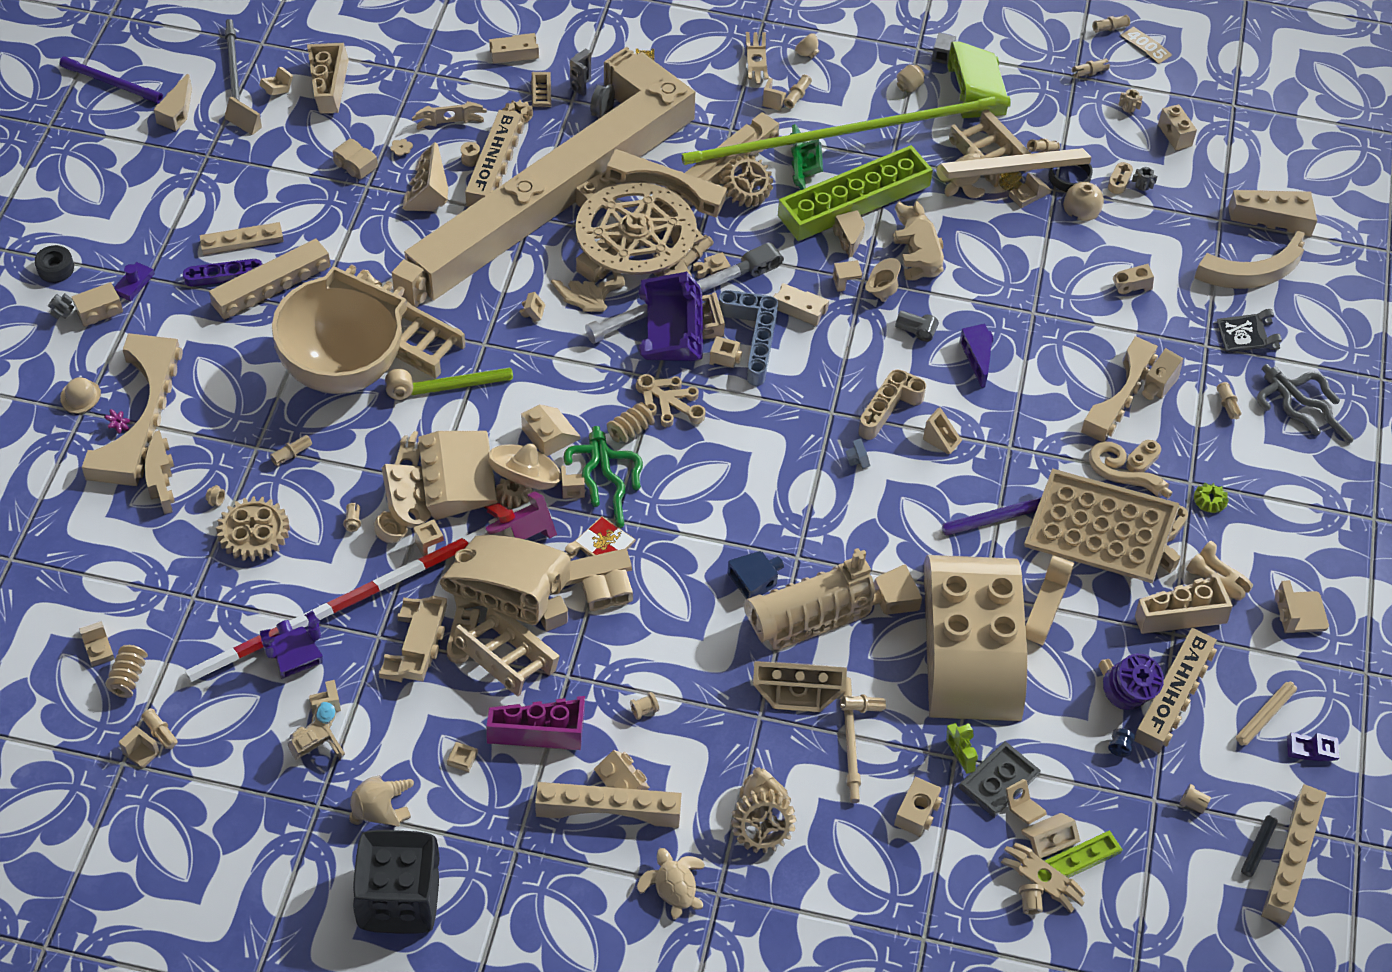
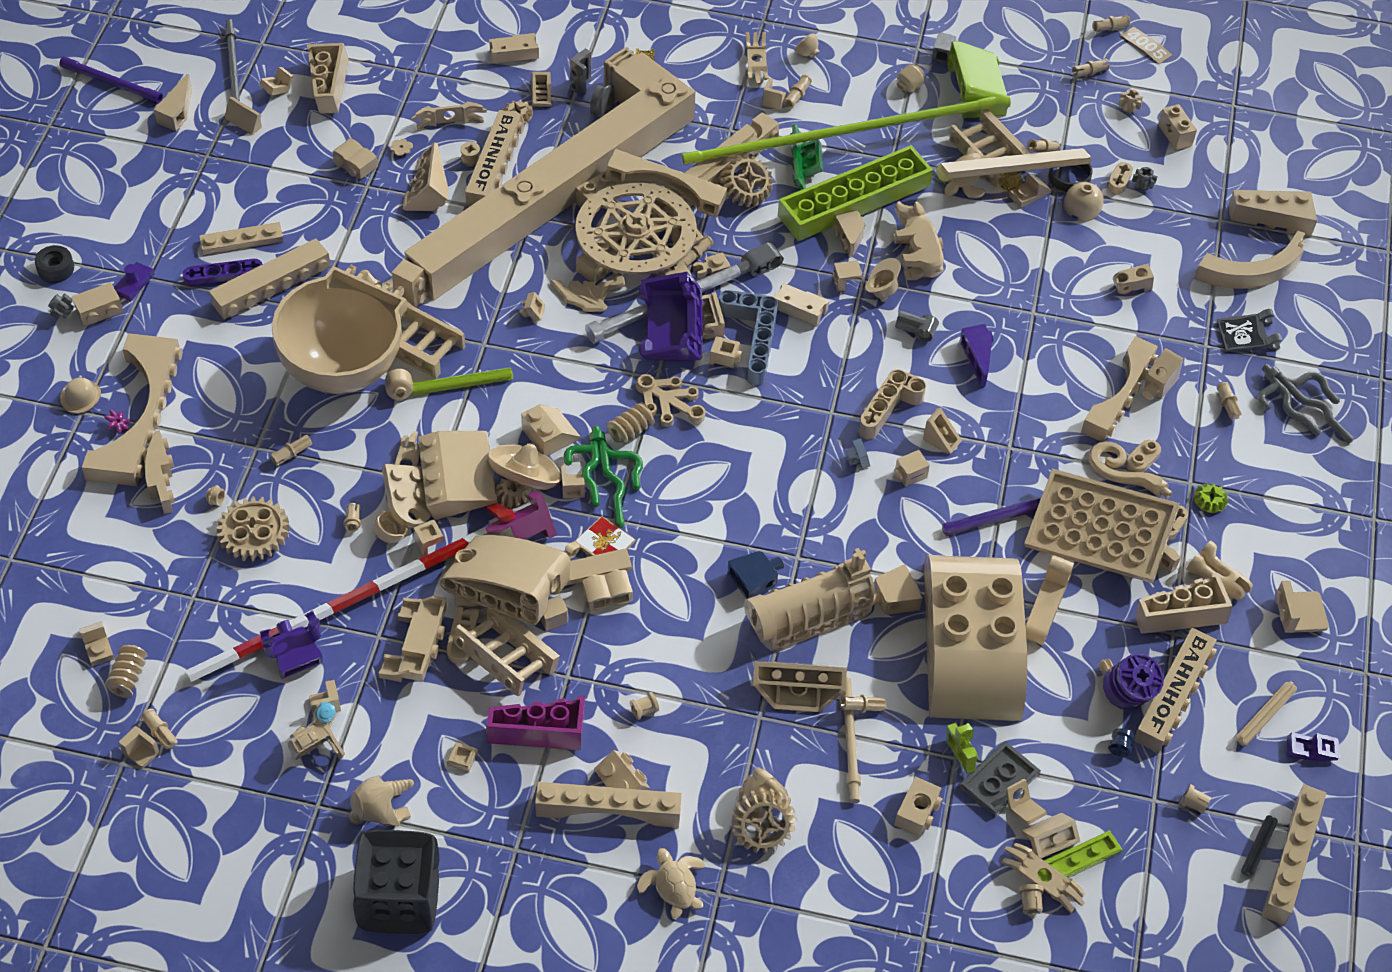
none -> tan brick [894,450,930,487]

